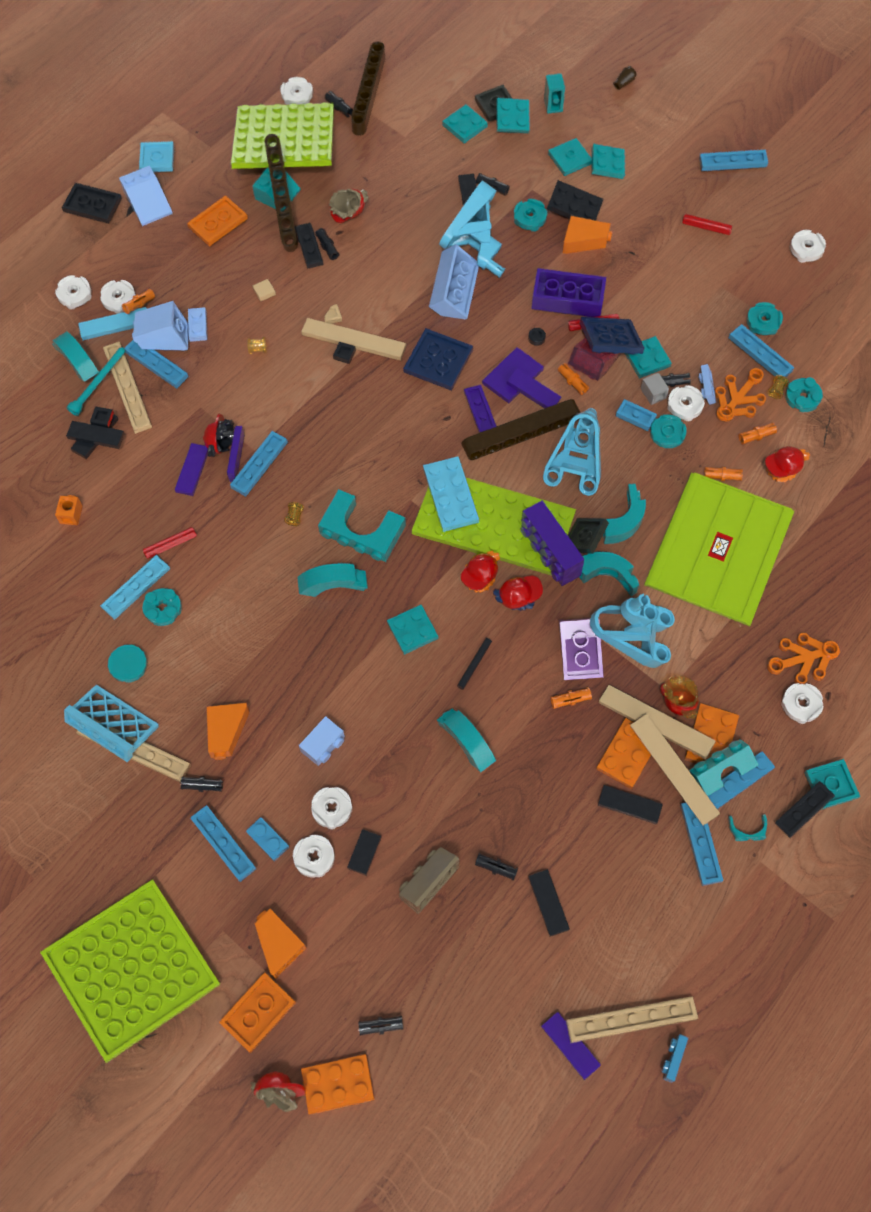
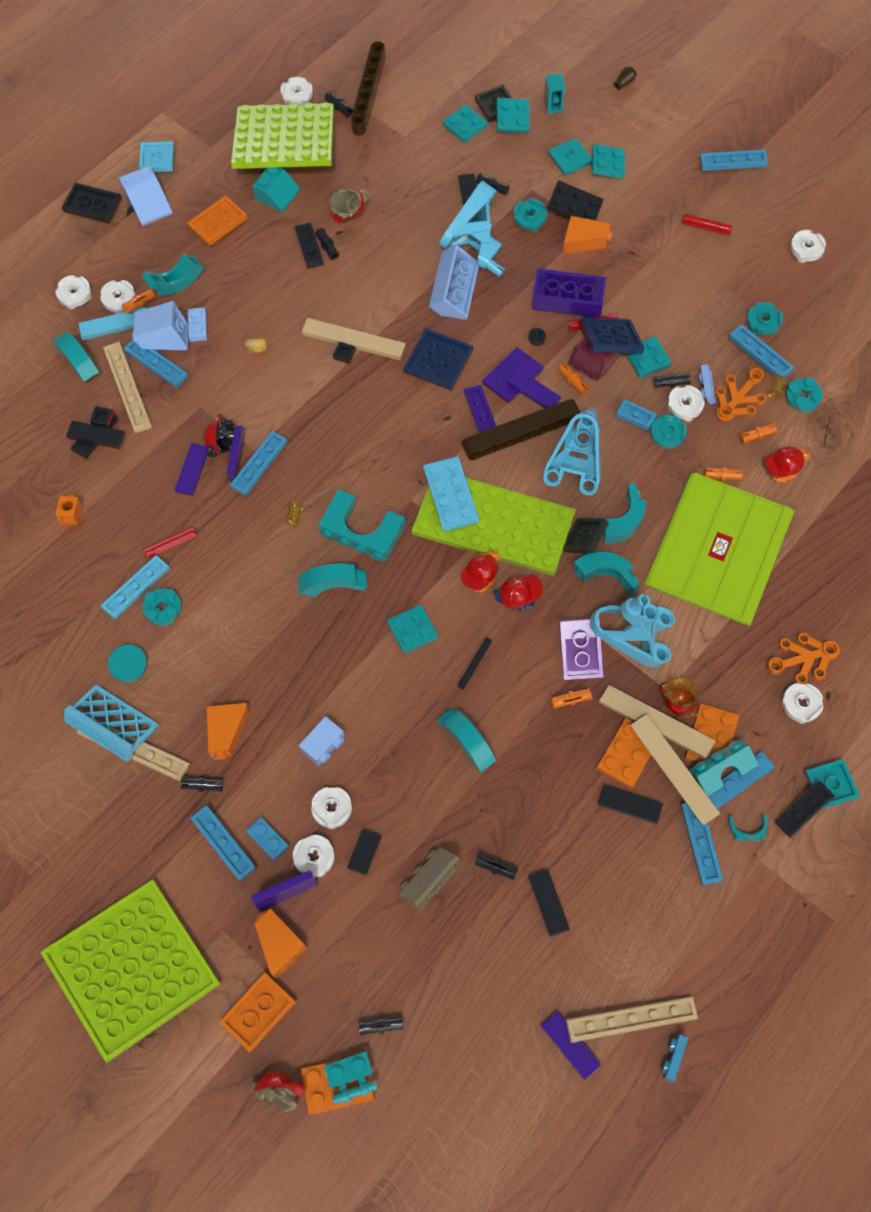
teal piece [66,347,125,416] -> none
tan tile [253,279,276,302] -> none
dark brown beam [264,134,298,252] -> none
tan tile [324,304,342,324] -> none
dark purple brick [520,500,585,586] -> none
light grey panel [641,373,669,405] -> none
none -> teal arch [142,254,204,296]
none -> dark purple tile [251,870,317,912]
none -> teal plate [324,1051,377,1105]

